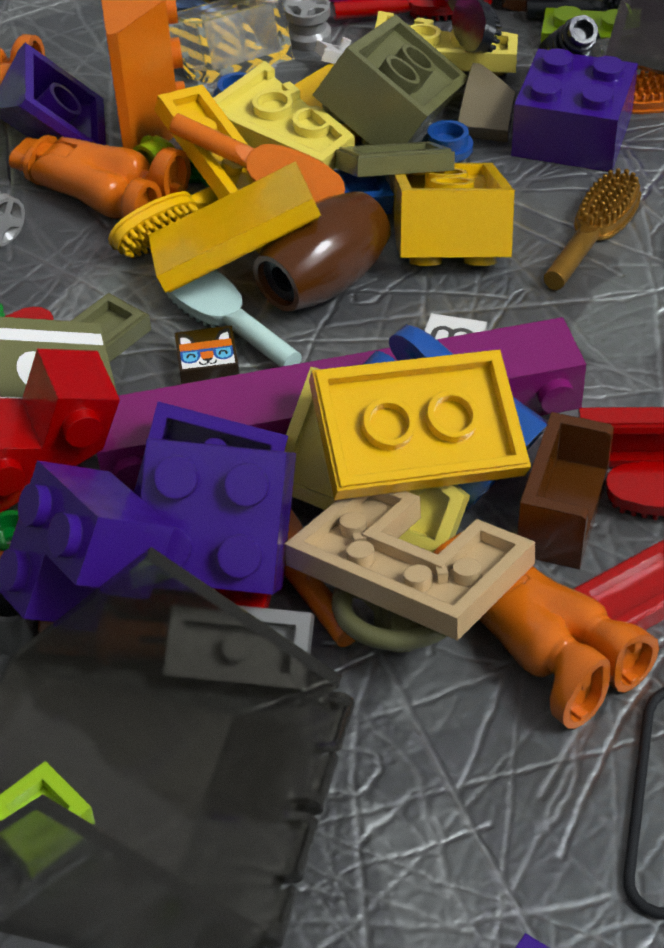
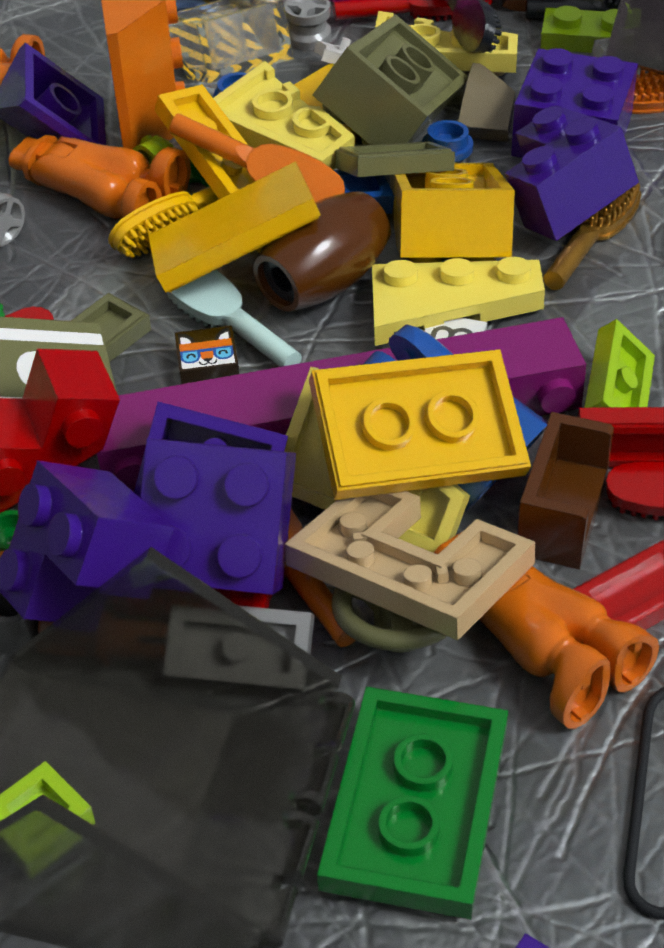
black piece [538,15,601,56] -> none
none -> green plate [317,686,508,920]
none -> light yellow wing [372,257,545,346]
none -> dark purple brick [504,105,639,241]
none -> lime plate [584,319,655,408]

